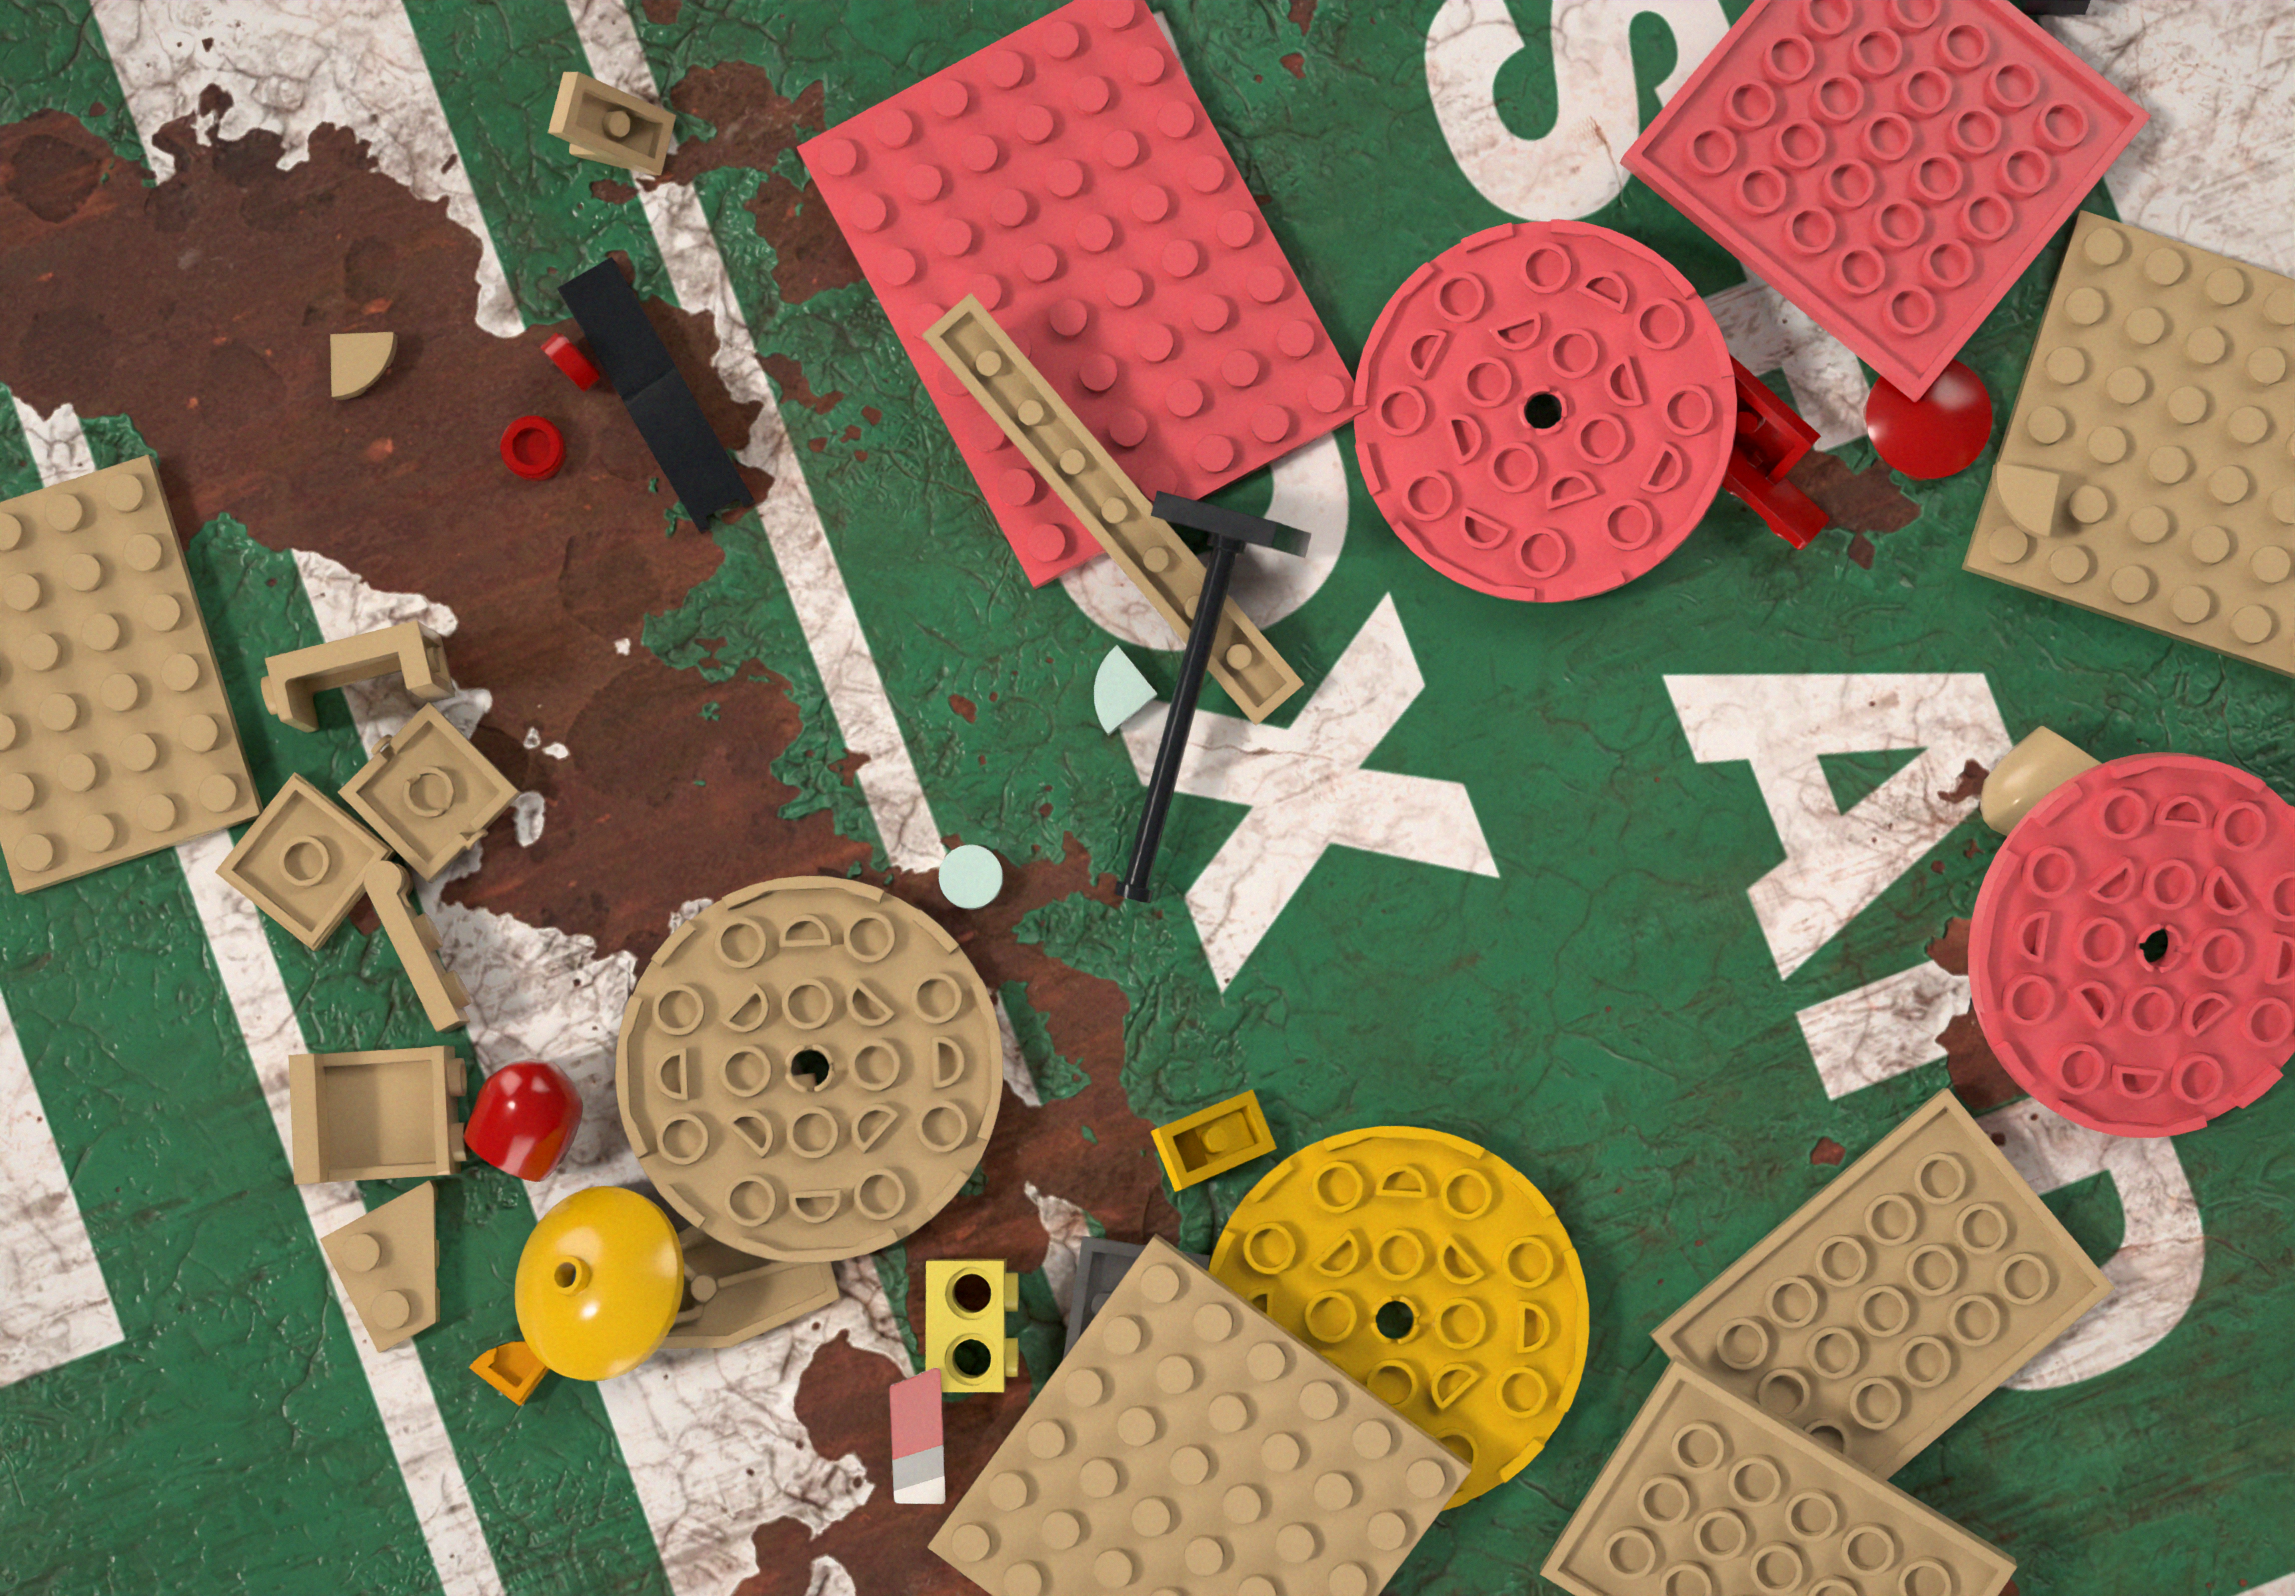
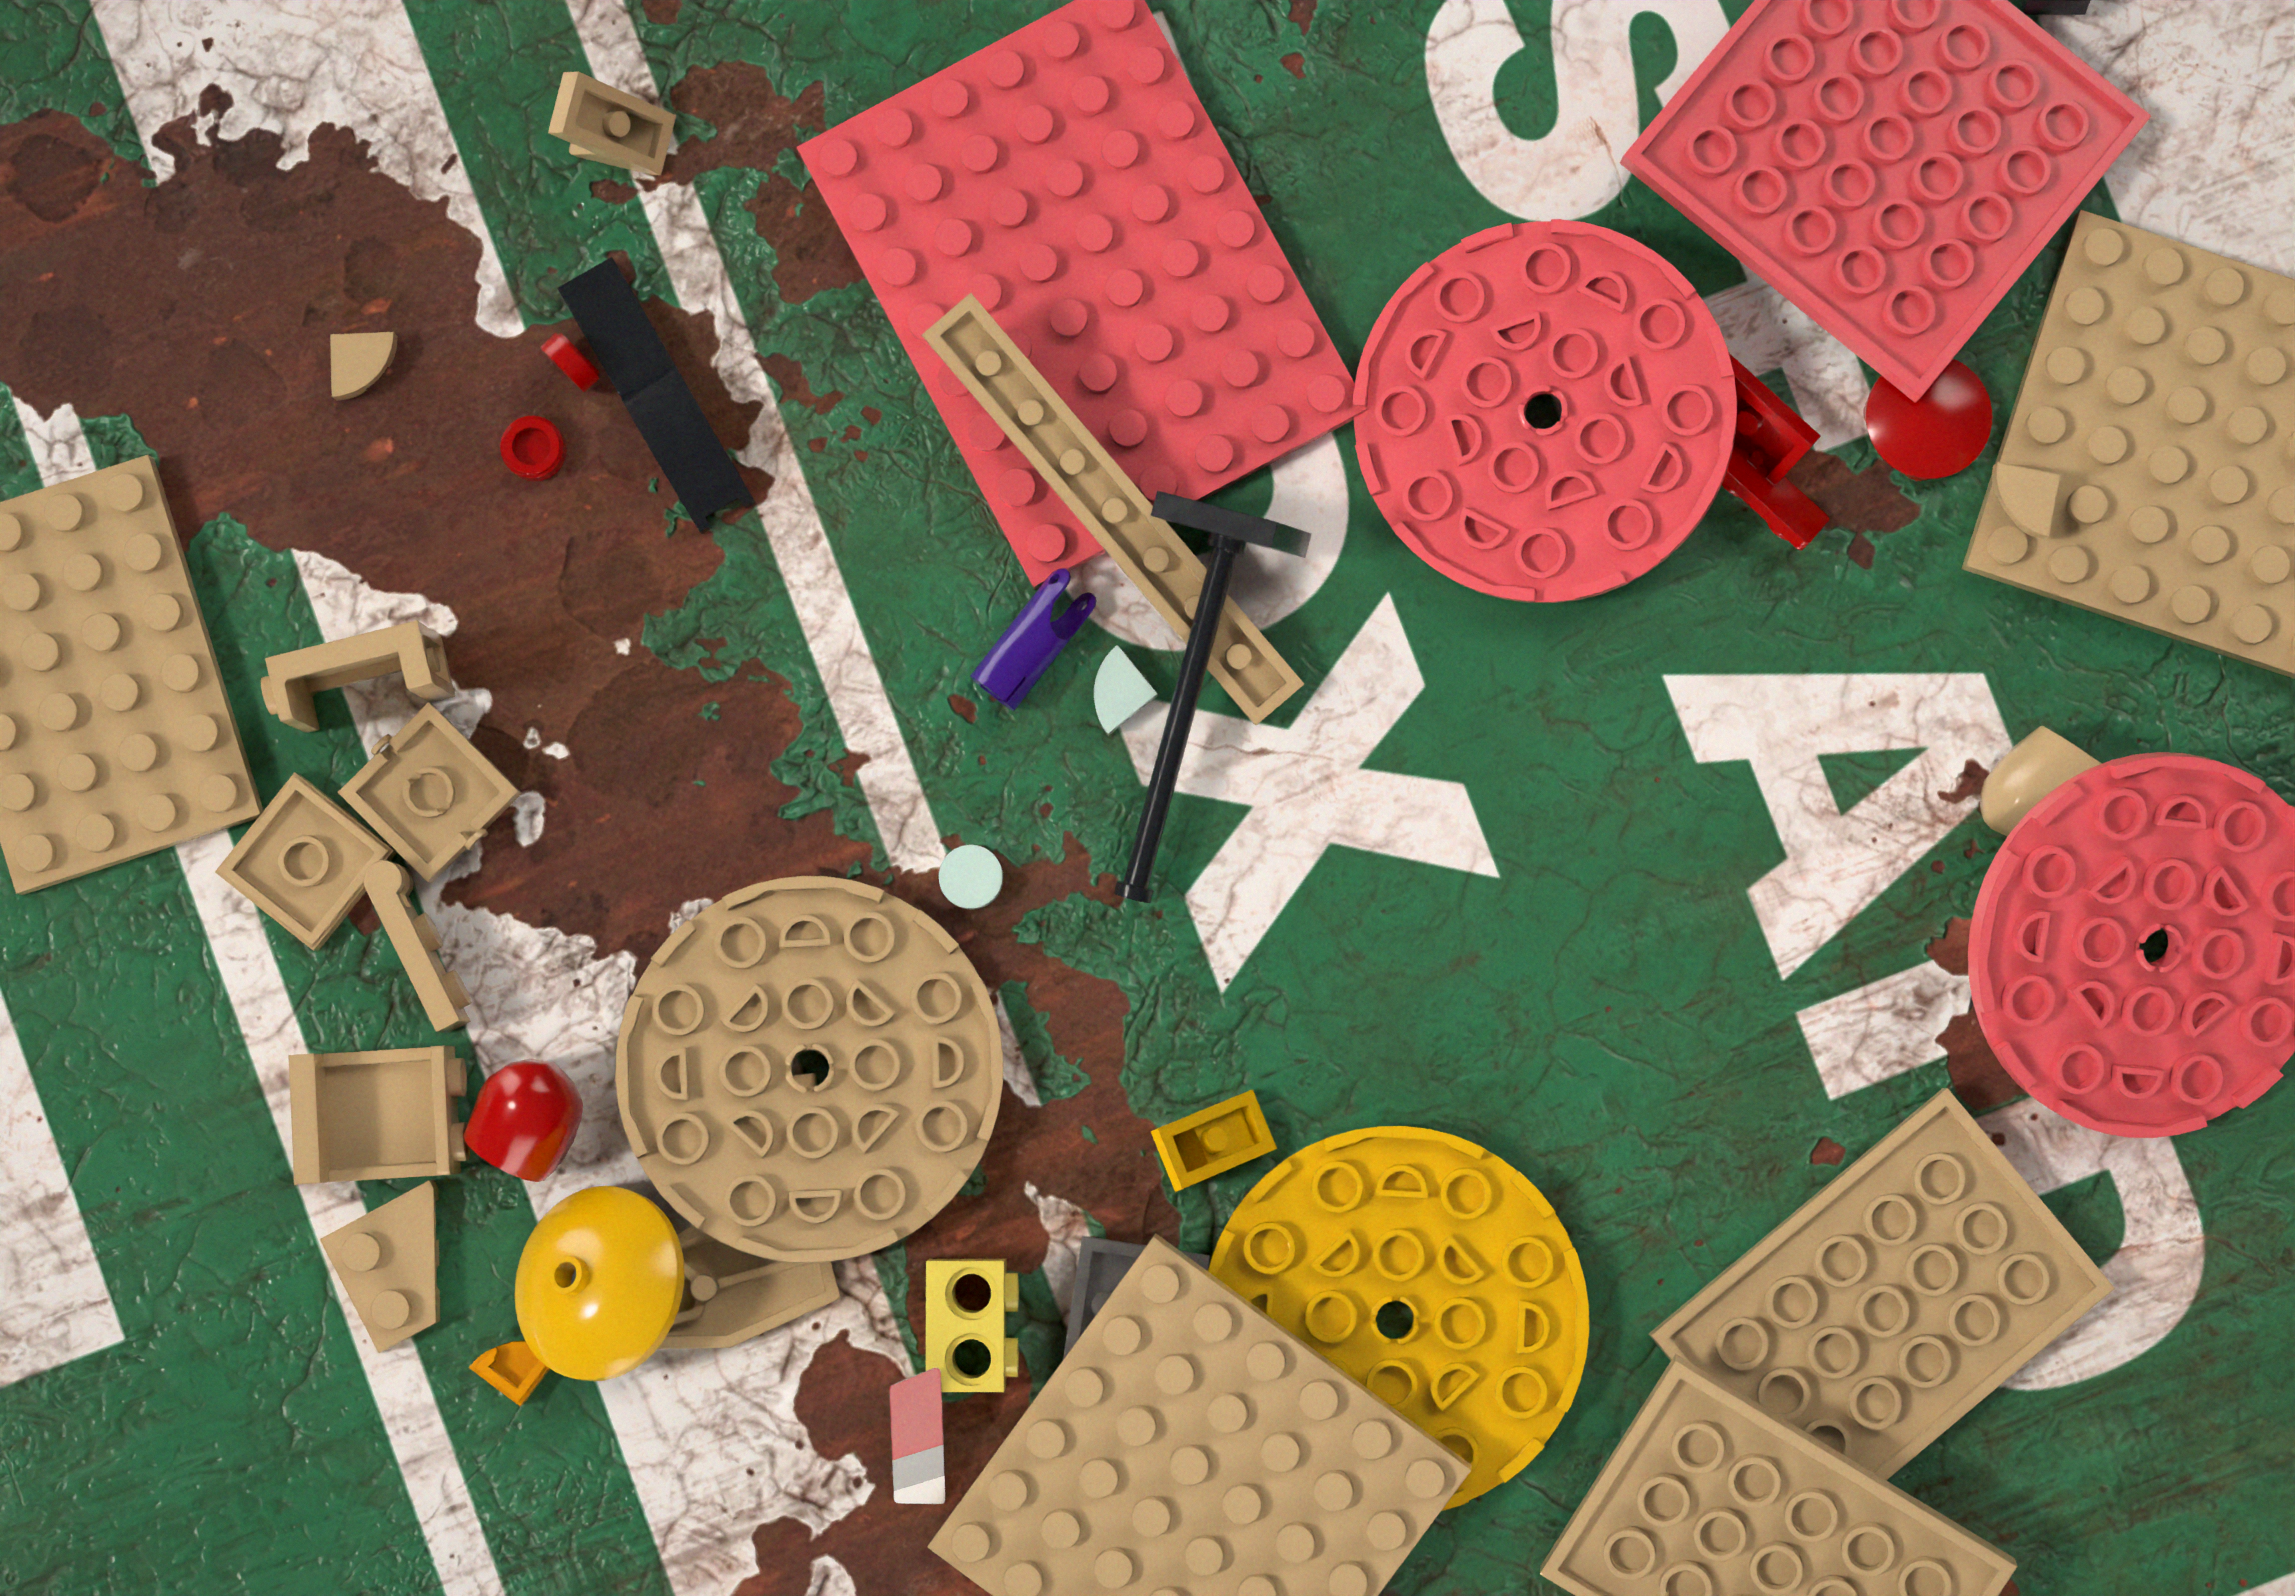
none -> dark purple piece [969,568,1097,711]

